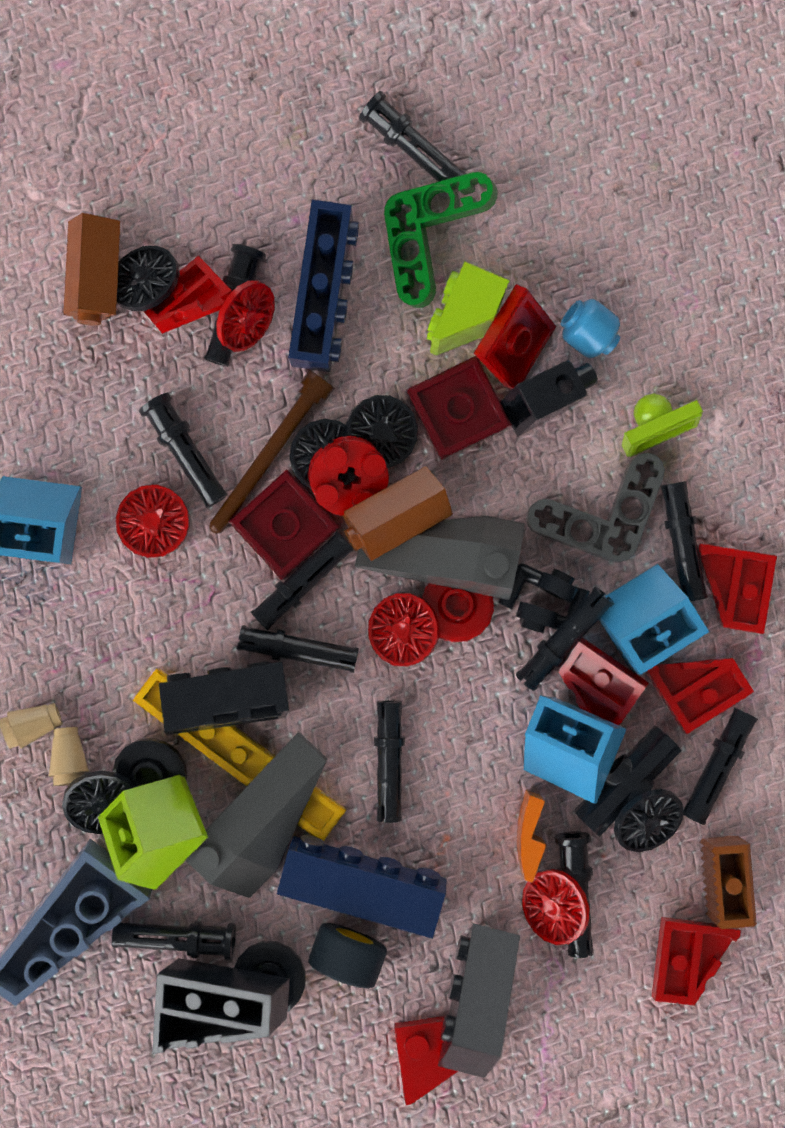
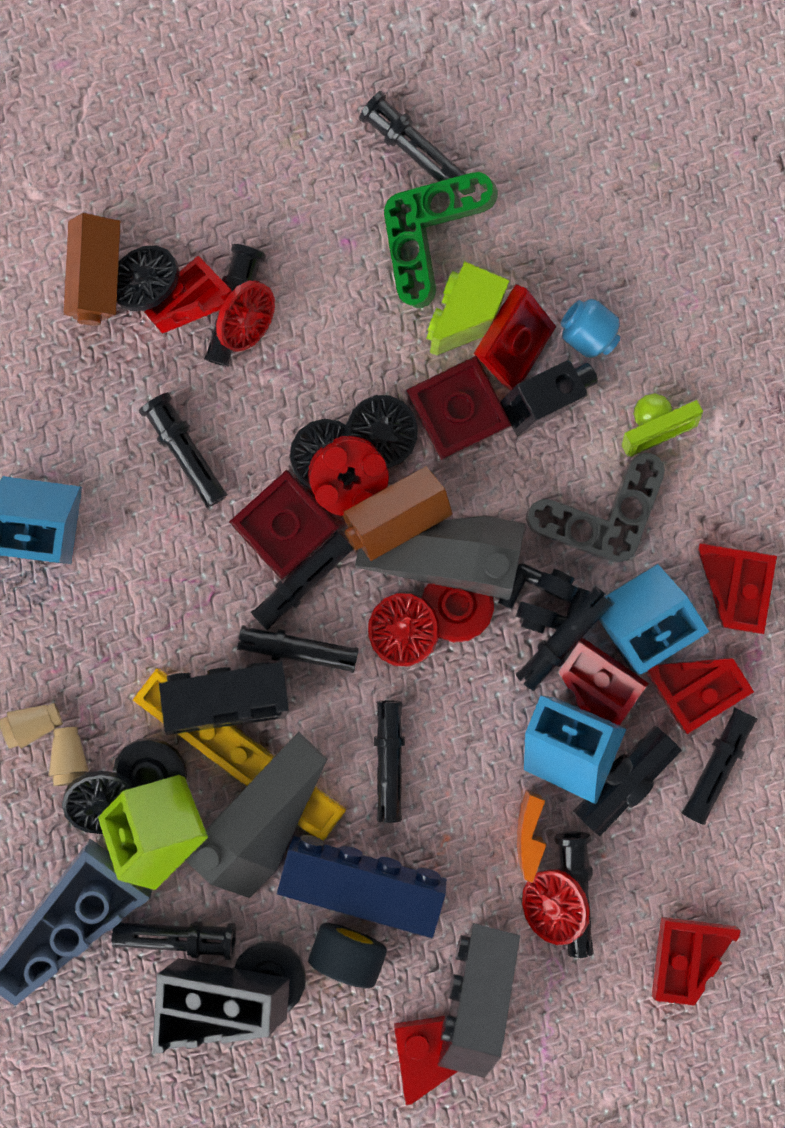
red wheel [116,485,190,558] -> none
reddish brown piece [209,370,335,534] -> none
dark blue brick [288,199,359,372] -> none
black wheel [613,789,684,852] -> none
black pin [661,481,708,601] -> none
dark orange brick [699,836,757,929] -> none

